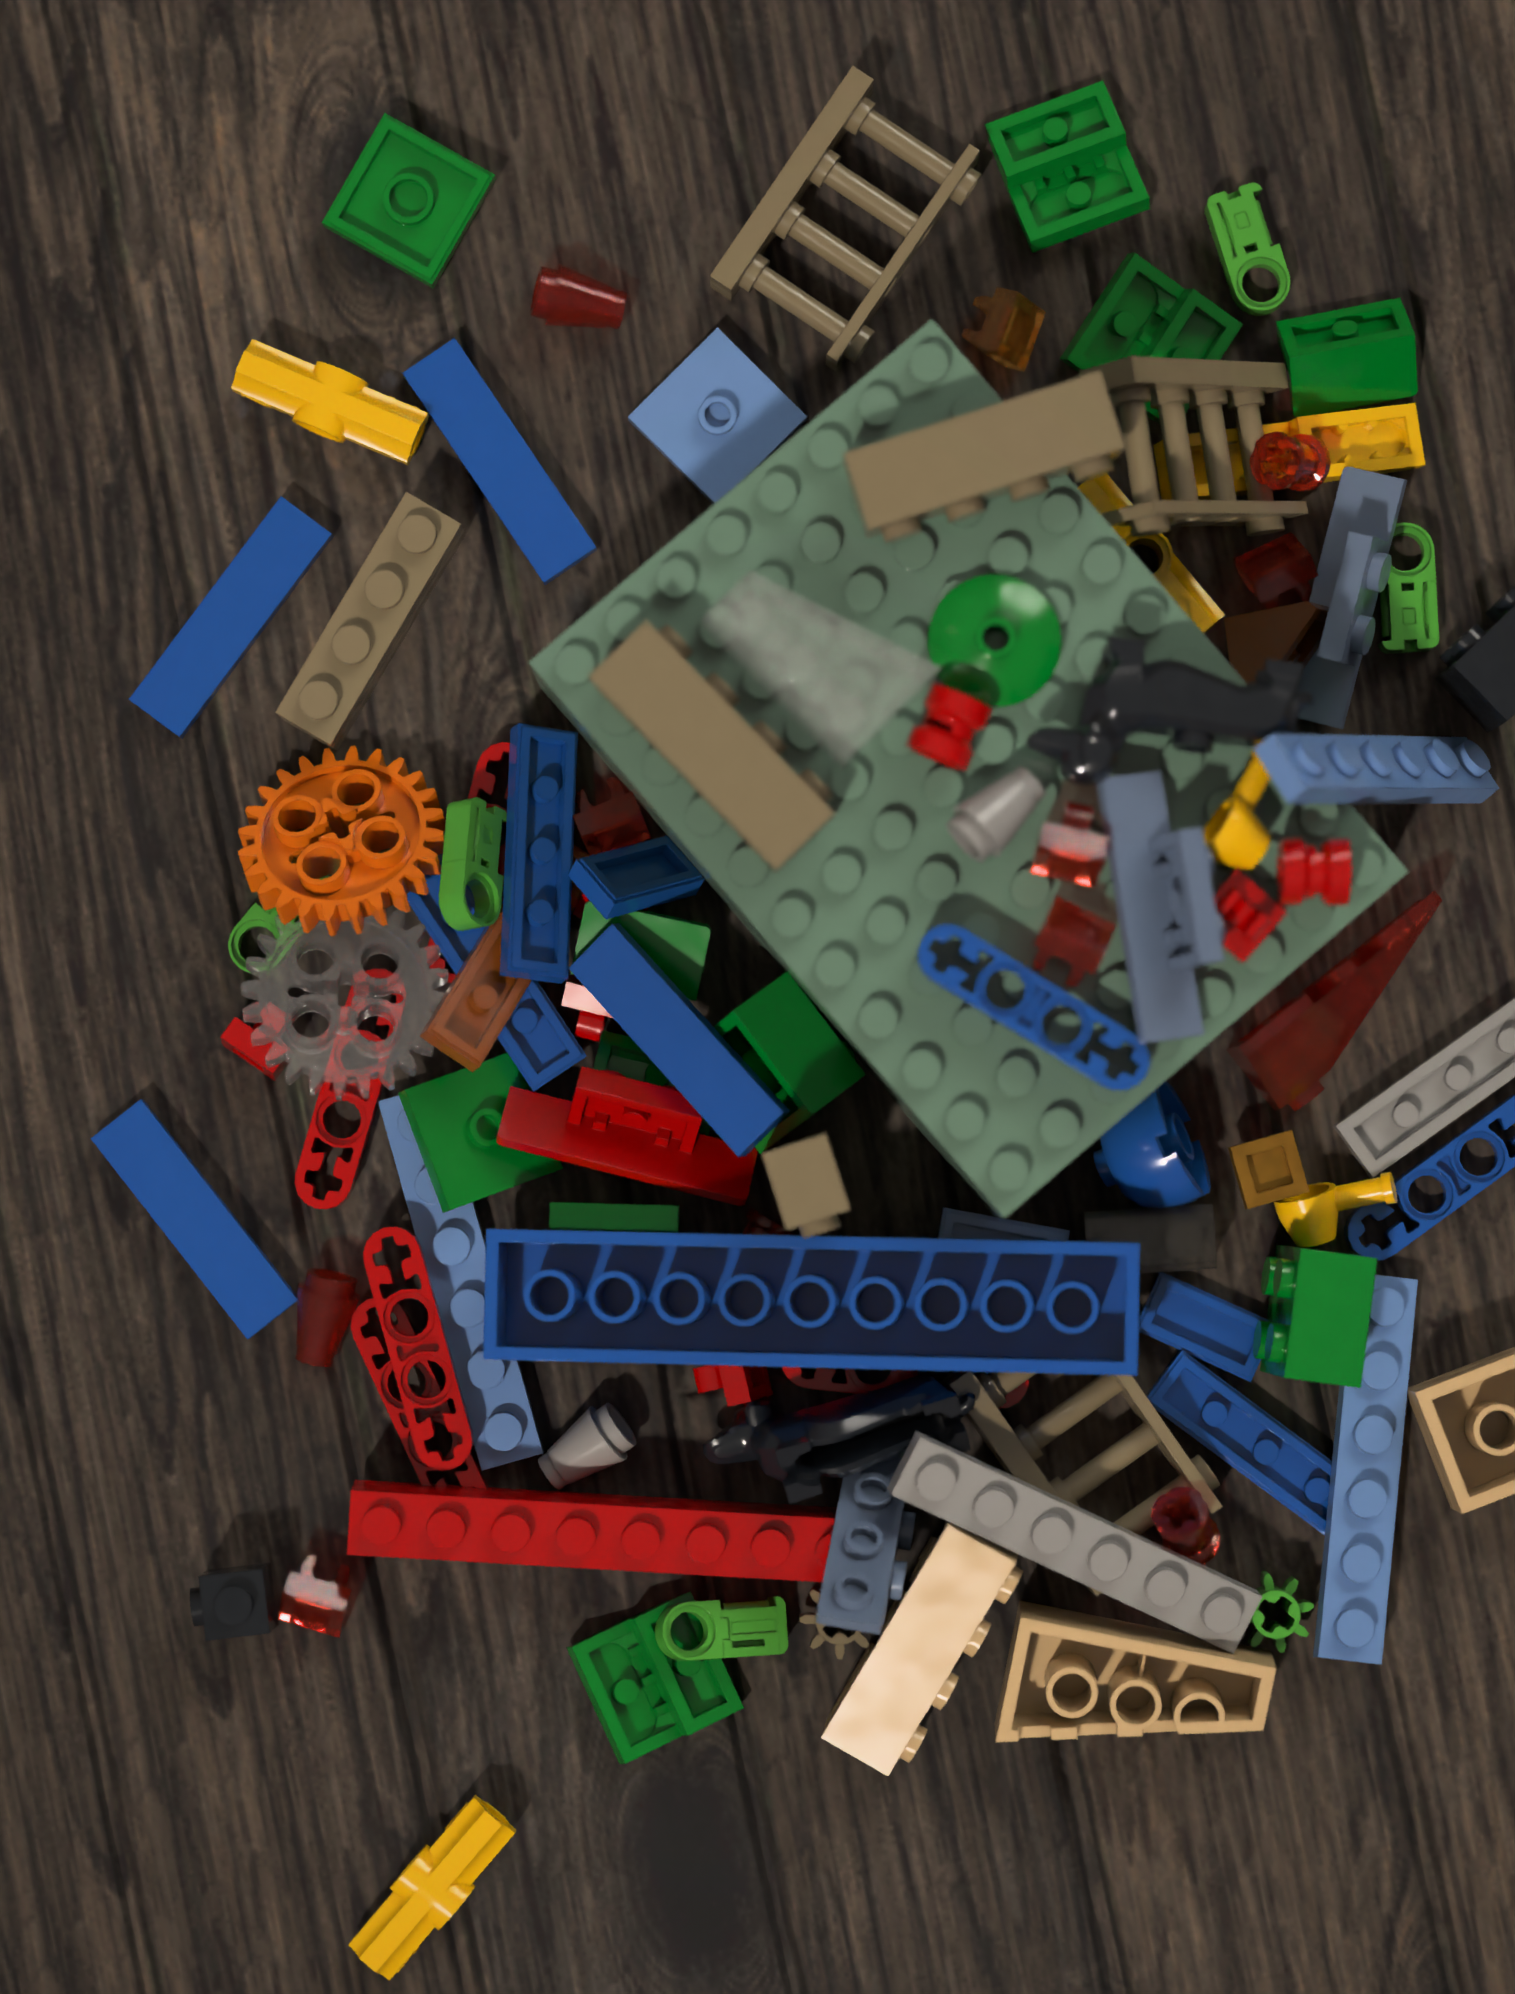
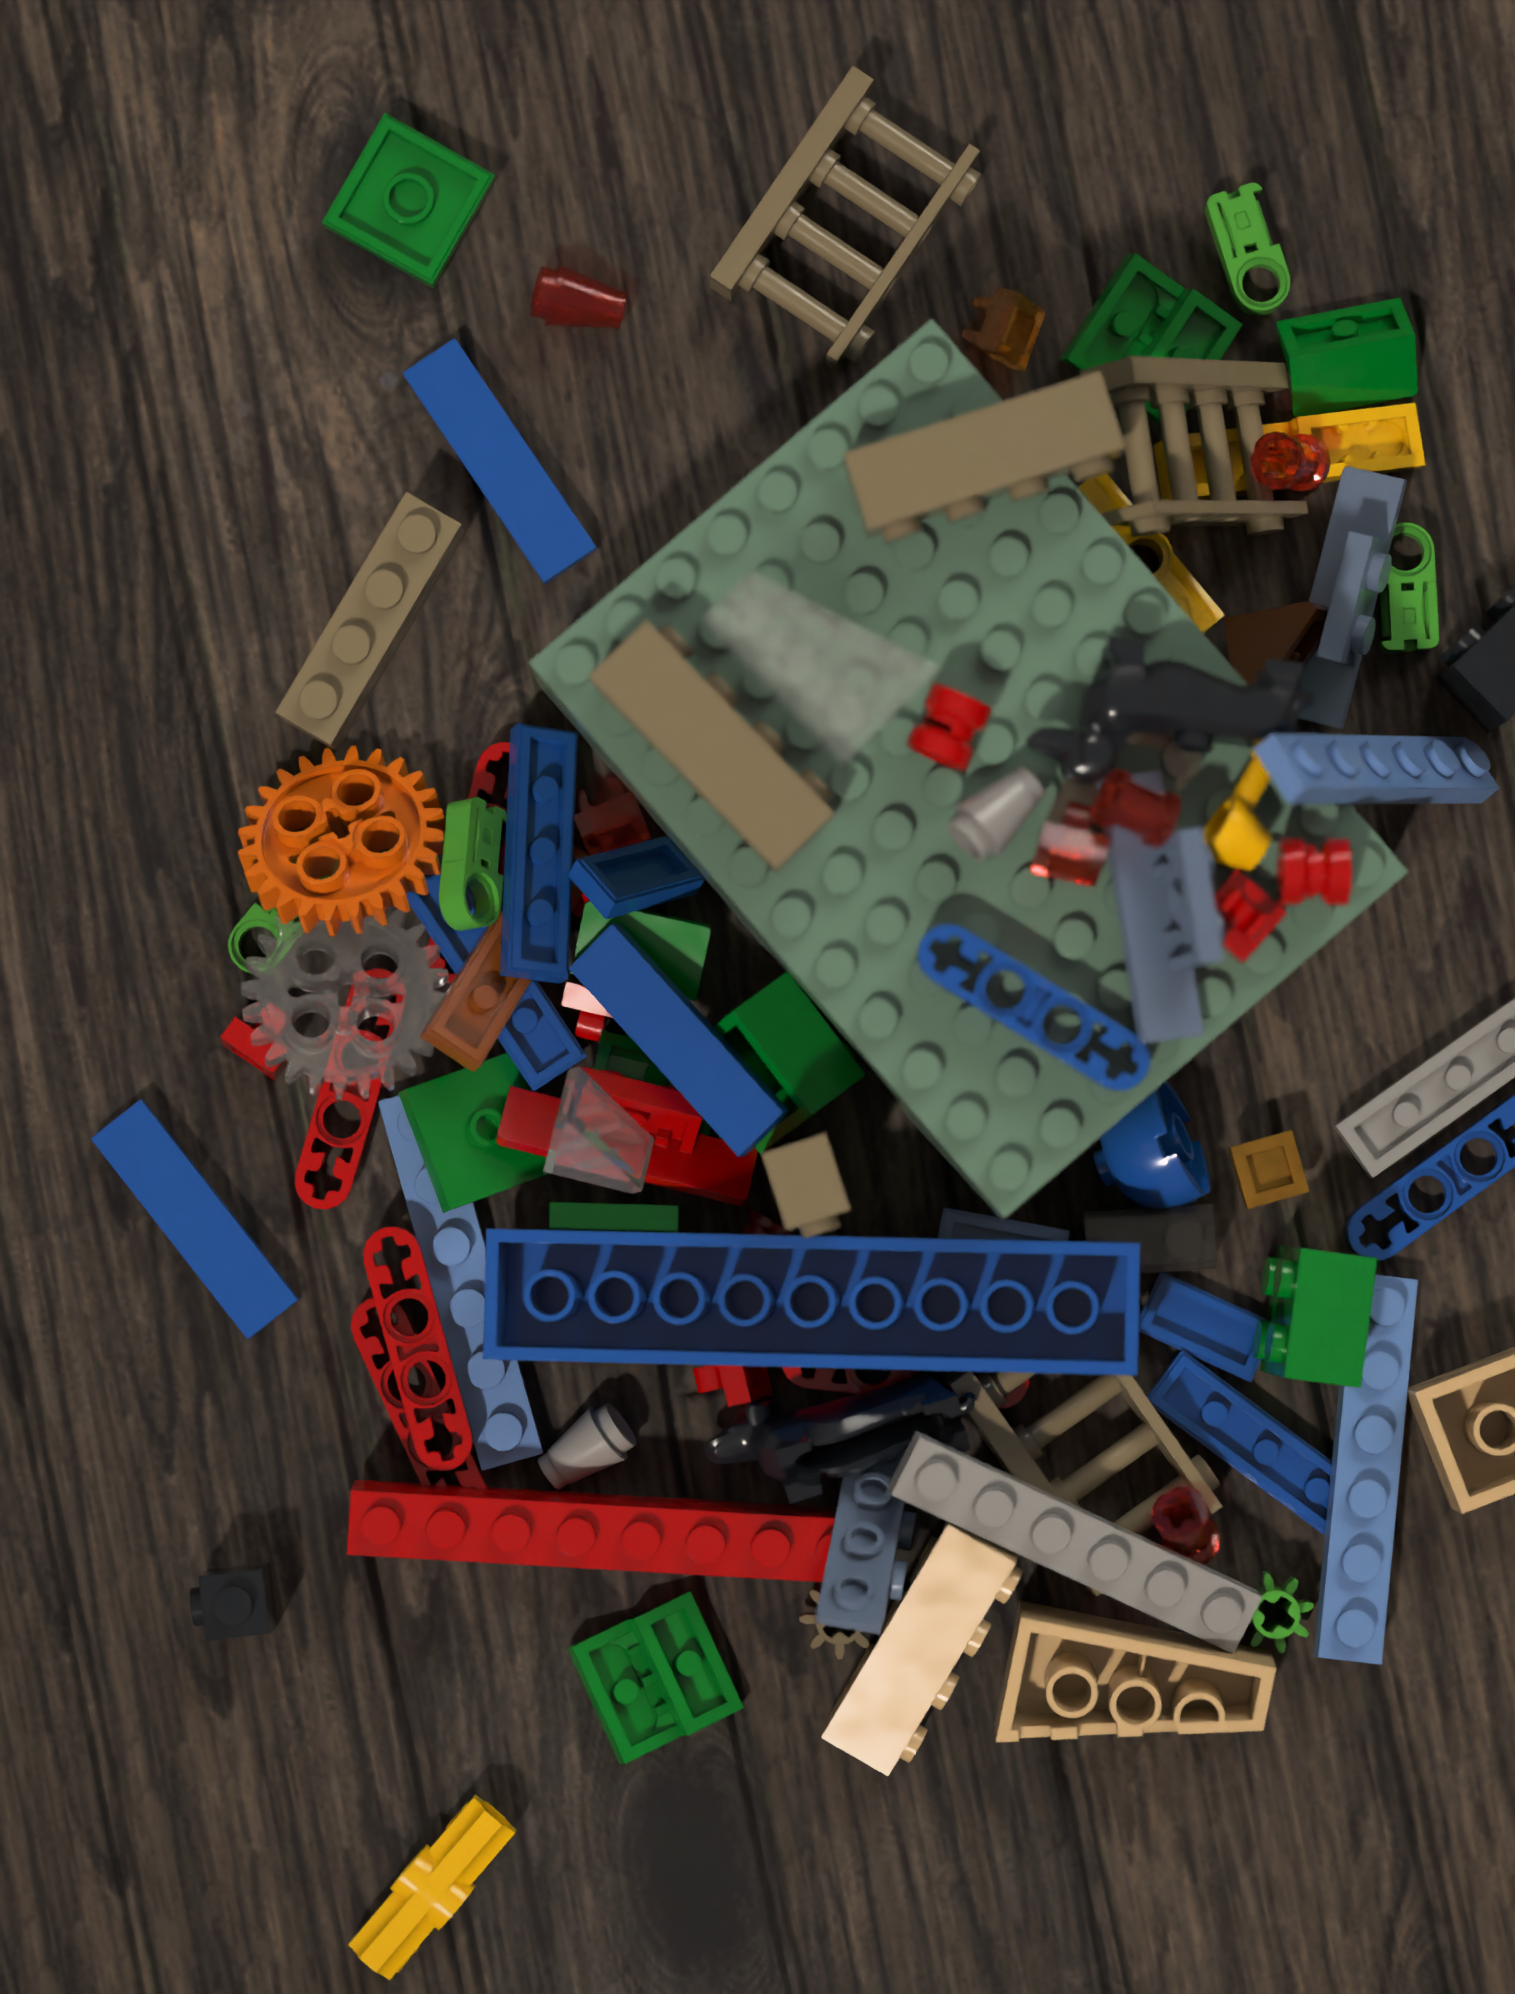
blue tile [129,496,334,739] -> none
yellow piece [231,339,429,465] -> none
clear red tile [278,1554,352,1638] -> none
clear red cone [295,1268,360,1367] -> none
medium blue plate [628,327,807,505] -> none
bright green piece [655,1596,788,1661] -> none
green dish [928,574,1061,708] -> none
green slope [985,80,1150,253] -> none
clear red tile [1034,896,1116,987] -> none
clear red wedge [1227,890,1443,1112] -> none
clear red tile [1234,532,1319,609] -> none
yellow bar [1274,1172,1397,1248] -> none
none -> clear slope [543,1066,654,1194]
none -> clear red bush [1092,768,1181,848]

